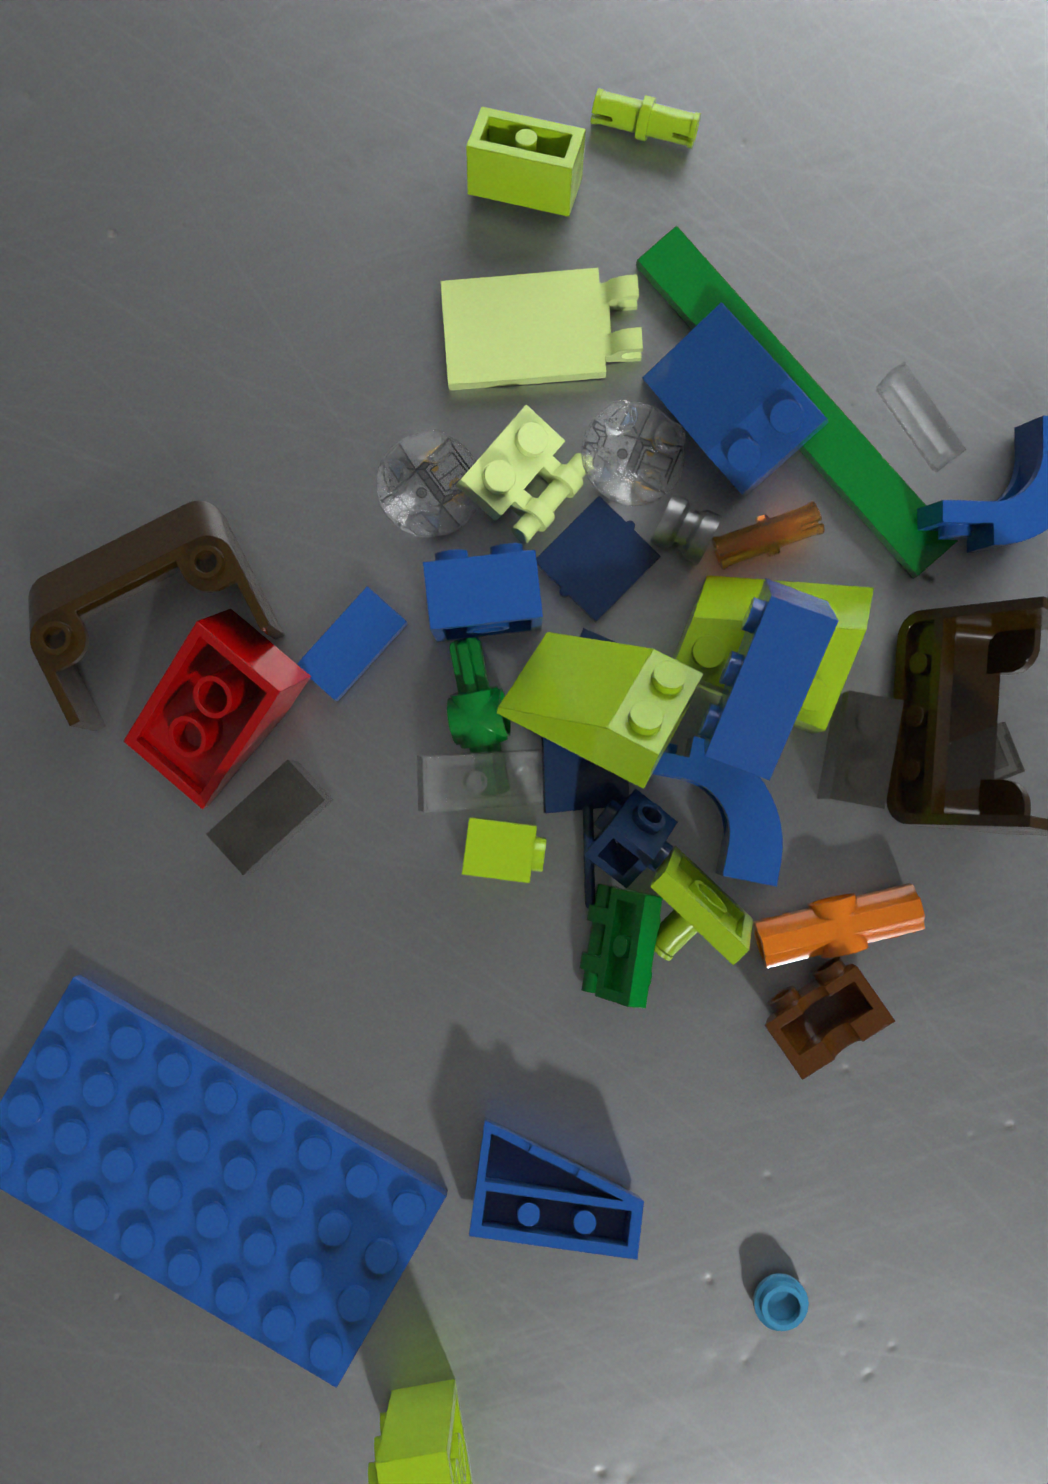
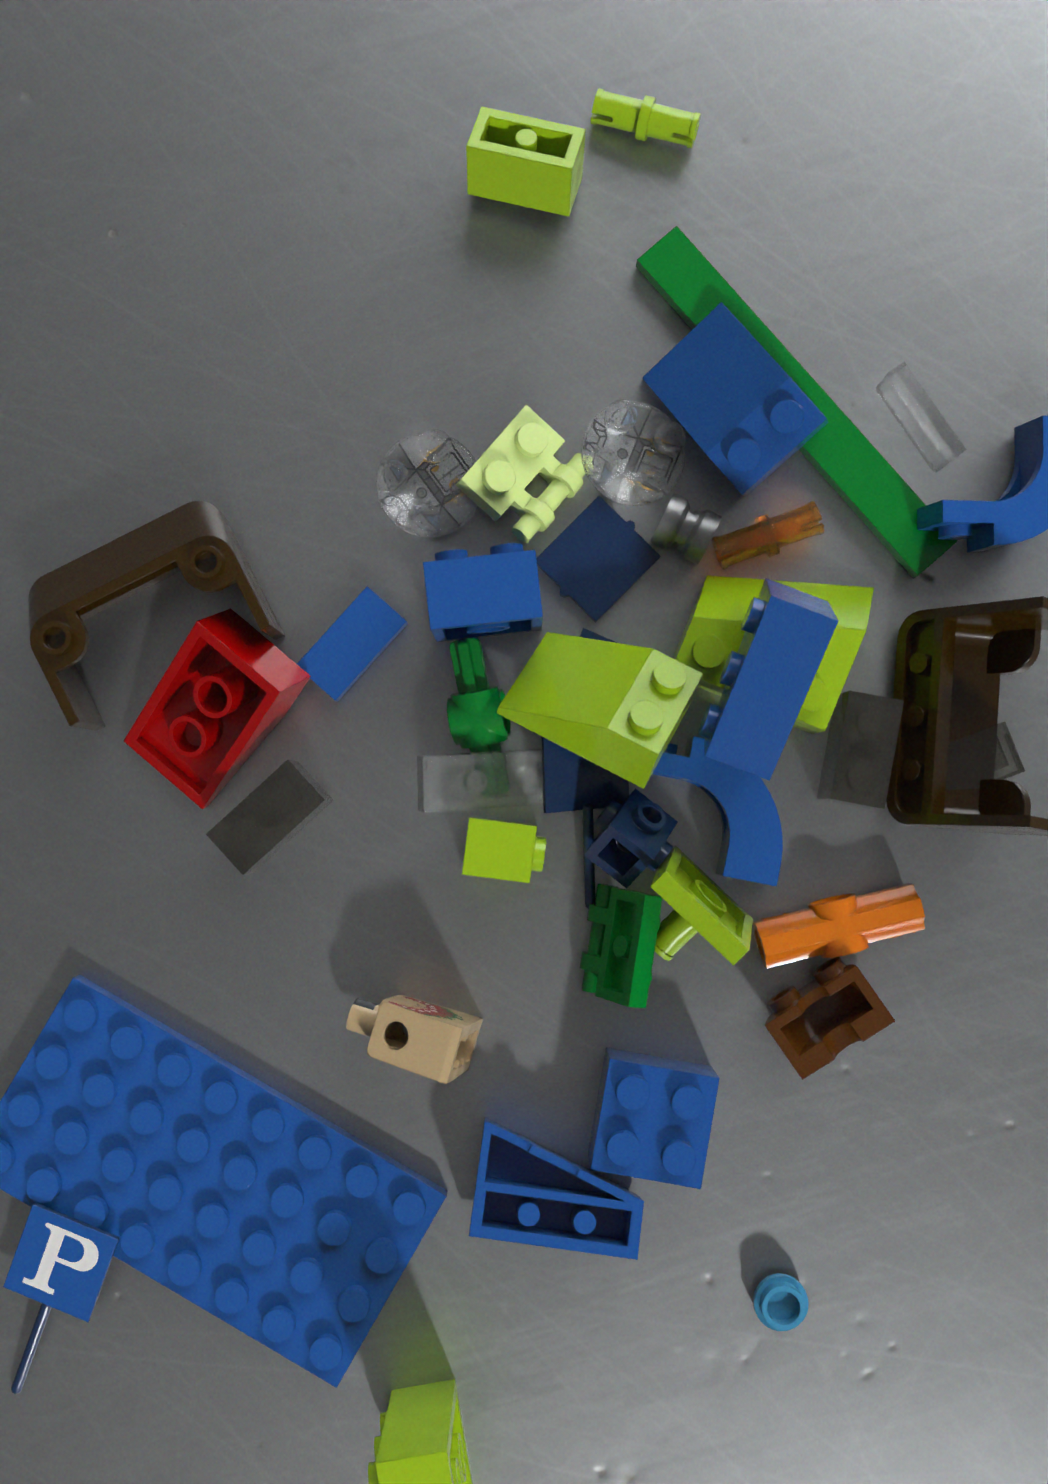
yellowish green tile [440,268,643,390] -> none
none -> blue piece [3,1202,120,1394]
none -> tan torso [346,995,483,1084]
none -> blue brick [588,1047,720,1189]

